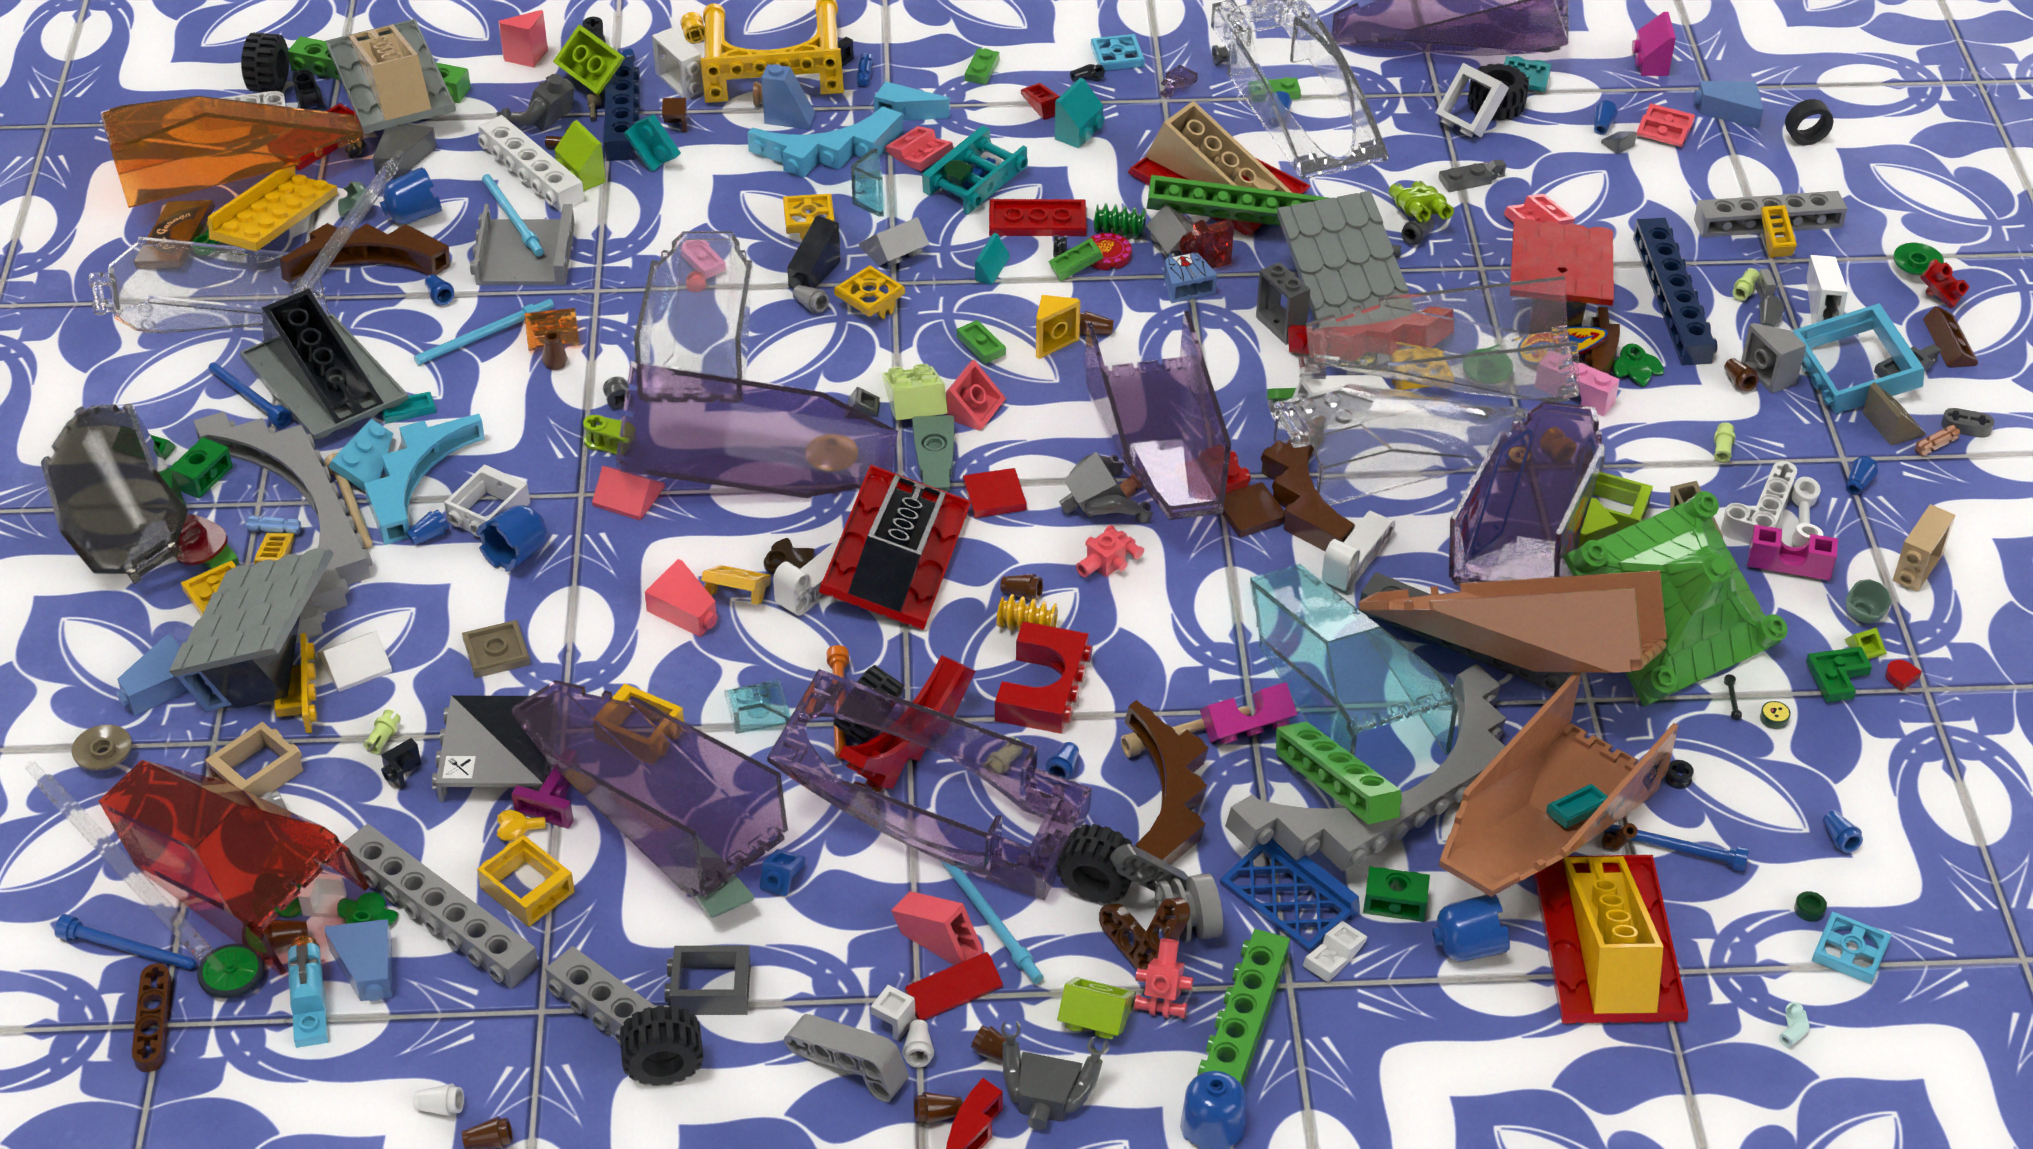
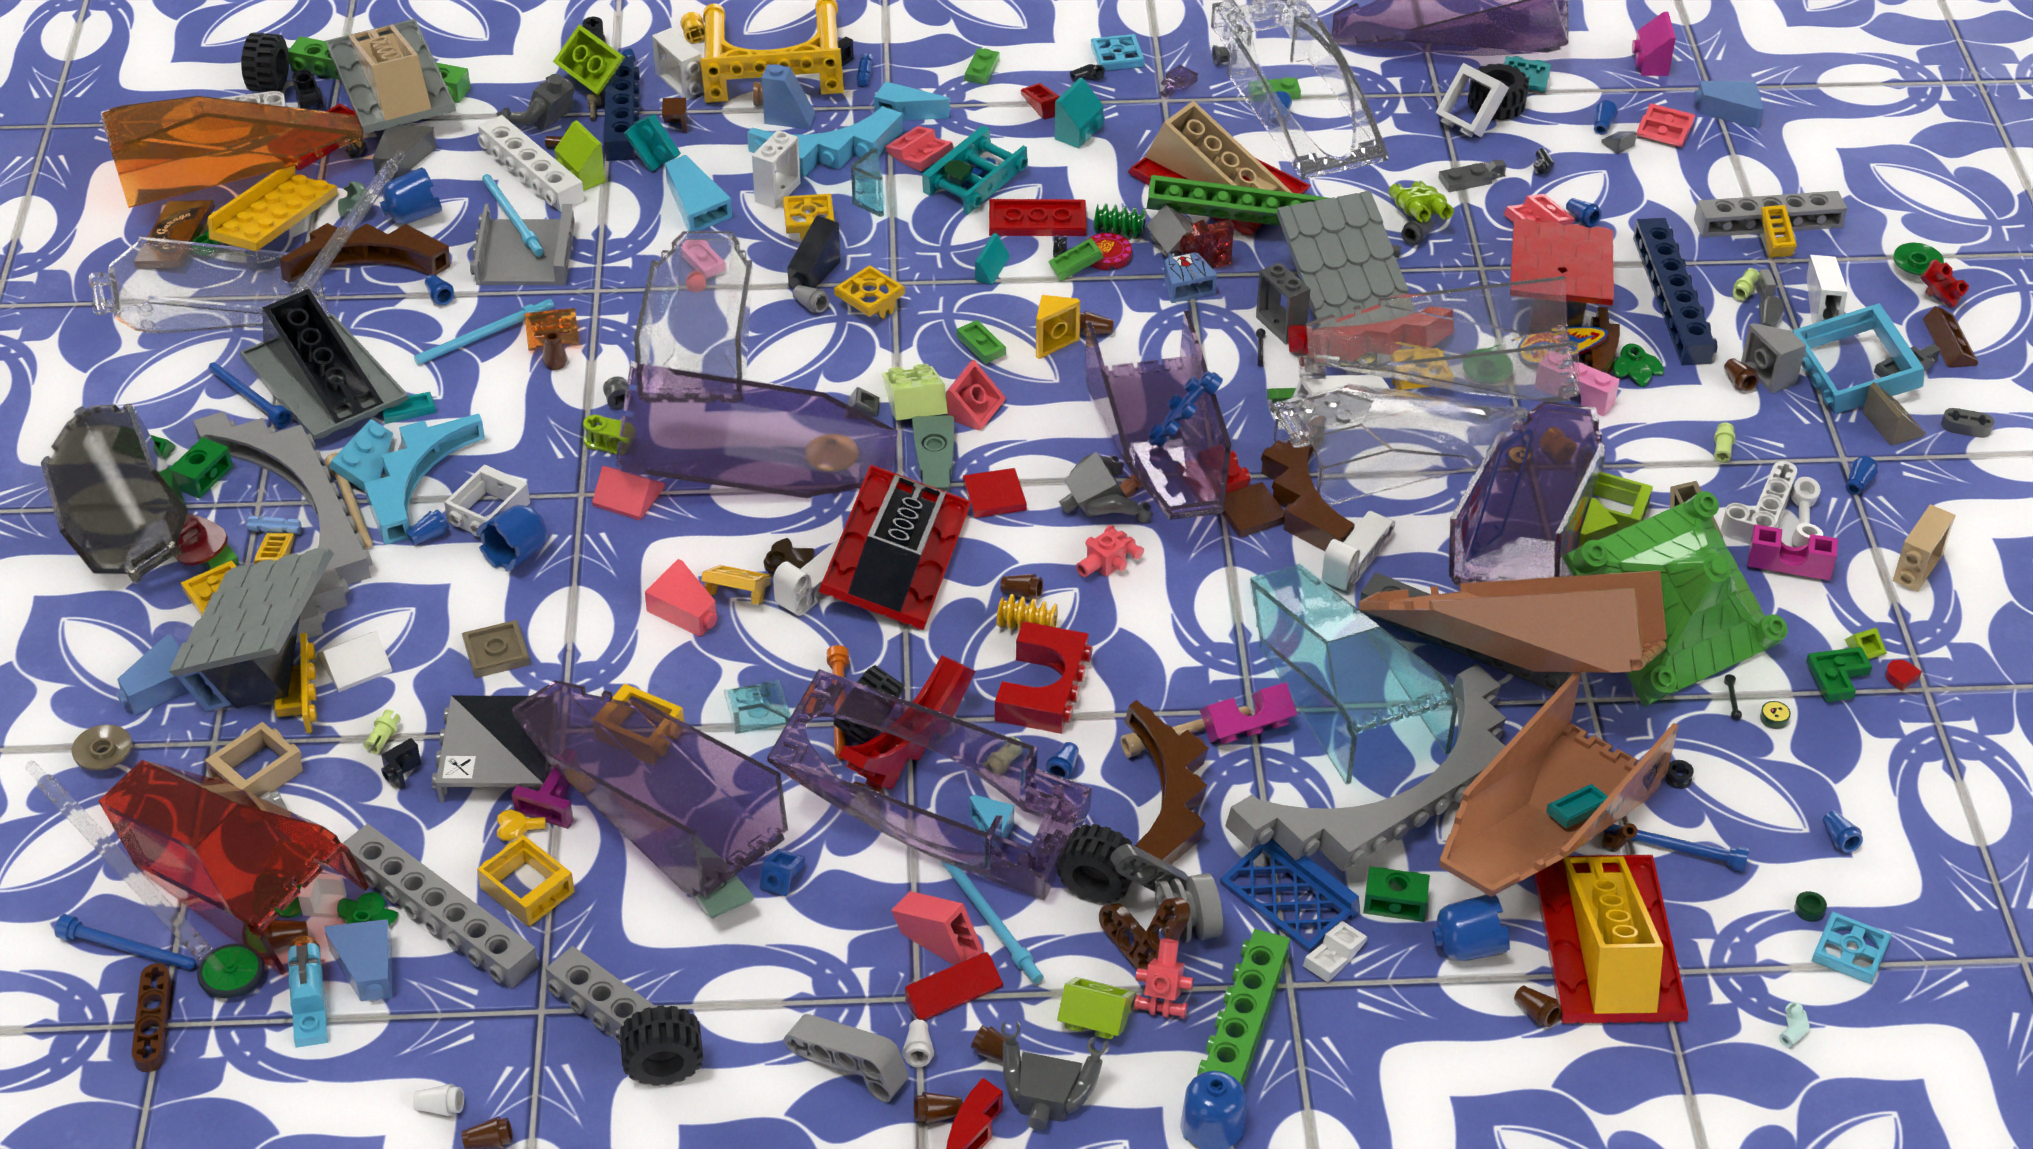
coral slope [498,10,548,68] -> none
dark grey window [665,945,751,1015] -> none
light grey slope [859,217,929,267] -> none
white panel [871,985,915,1041] -> none
bright green brick [1276,721,1402,824] -> none
black tyre [1785,99,1834,145] -> none
sand green hair [1845,579,1892,624] -> none
nougat axle [1915,425,1960,456] -> none
none -> medium azure slope [665,155,732,234]
none -> white window [752,130,801,209]
none -> medium azure slope [969,795,1014,857]
none -> blue plant [1148,371,1223,448]
none -> black hinge [1256,328,1266,366]
none -> reddish brown cone [1514,985,1562,1027]
none -> black arm [1533,148,1554,175]
none -> blue cone [1566,198,1602,227]

